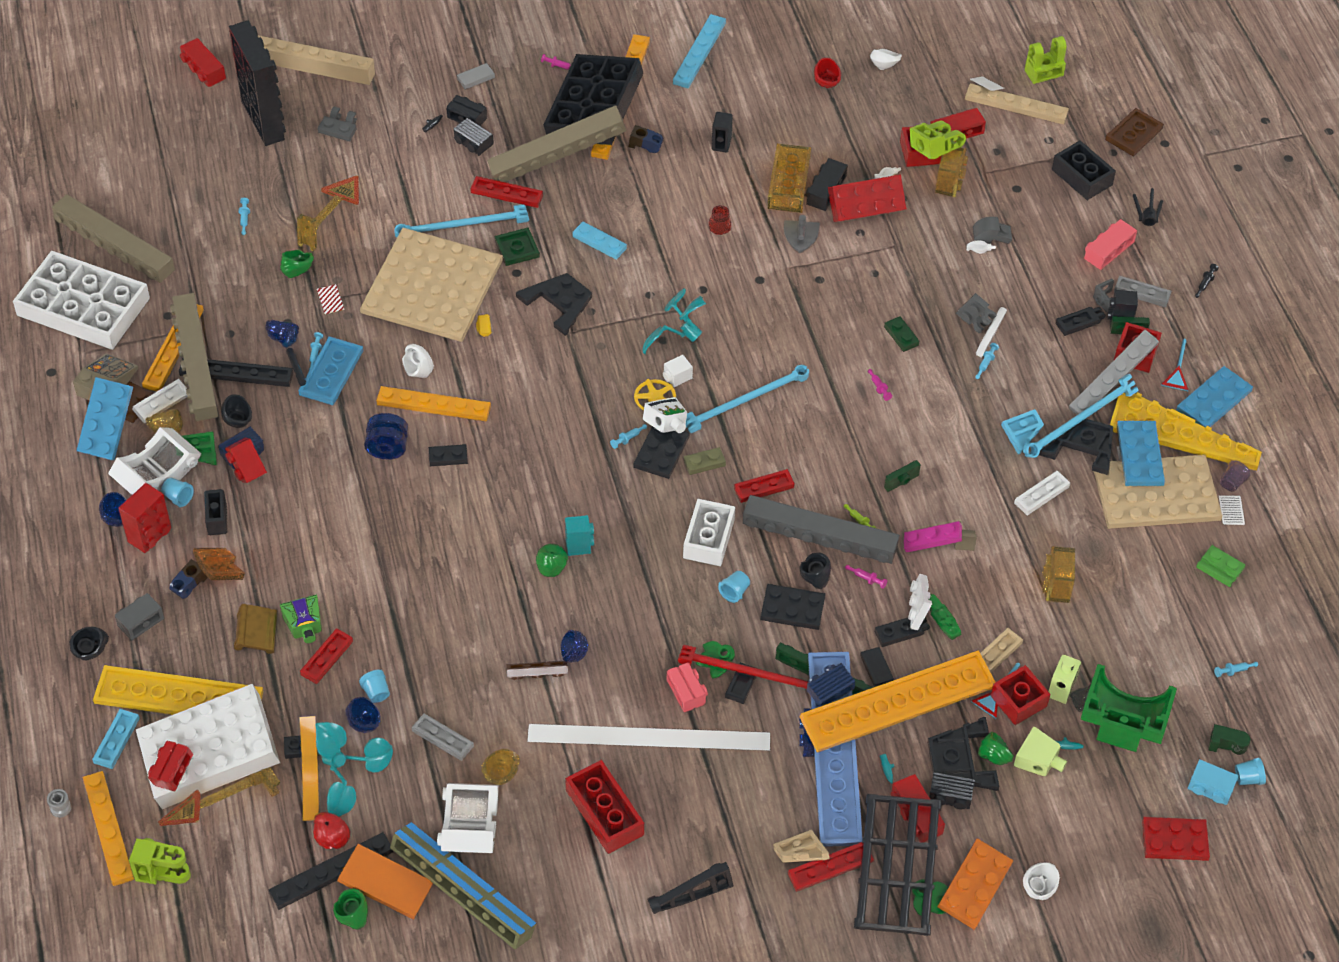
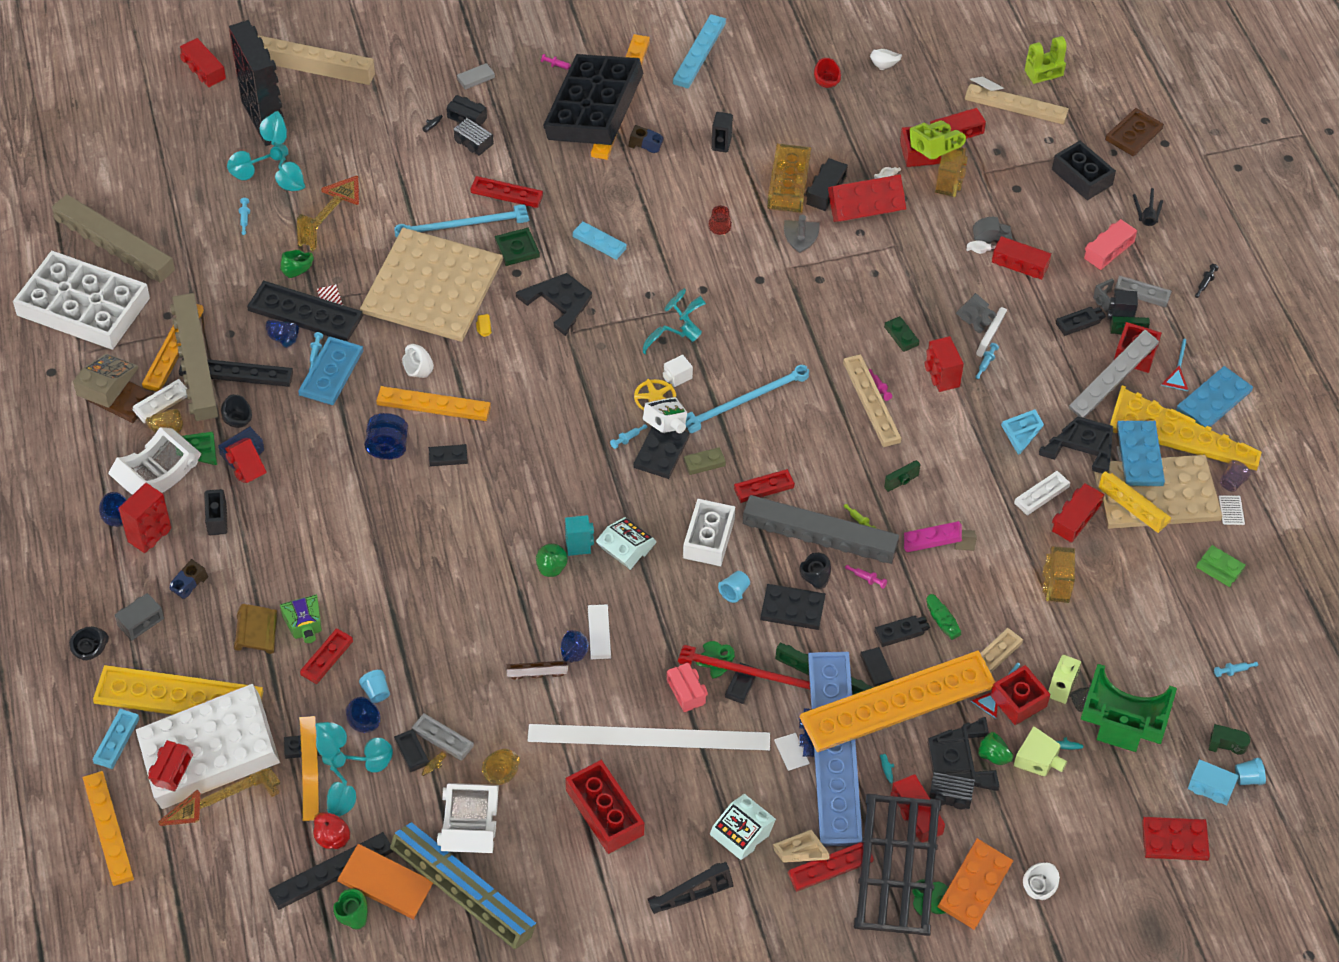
light grey wheel [47,789,71,818] -> none
dark azure plate [76,377,133,460] -> none
lime brick [129,838,191,885] -> none
medium azure piece [161,478,194,507] -> none
clear orange slope [193,548,245,581] -> none
black bar [286,348,306,386] -> none
dark grey plate [318,106,357,142] -> none
dark tan brick [487,106,627,182] -> none
dark blue brick [807,663,855,707] -> none
white wing [908,574,932,630] -> none
medium azure hinge [1023,374,1139,458] -> none
none -> teal plant [227,111,306,191]
none -> black plate [247,280,363,342]
none -> black tile [394,729,429,773]
none -> clear yellow helmet [421,751,446,776]
none -> white tile [588,604,611,659]
none -> light aqua piece [596,517,656,570]
none -> light aqua piece [710,794,776,860]
none -> white sticker [774,733,810,771]
none -> tan plate [843,354,901,447]
none -> red brick [924,336,964,392]
none -> red brick [992,236,1052,280]
none -> red brick [1052,483,1104,543]
none -> yellow fence [1098,471,1171,533]

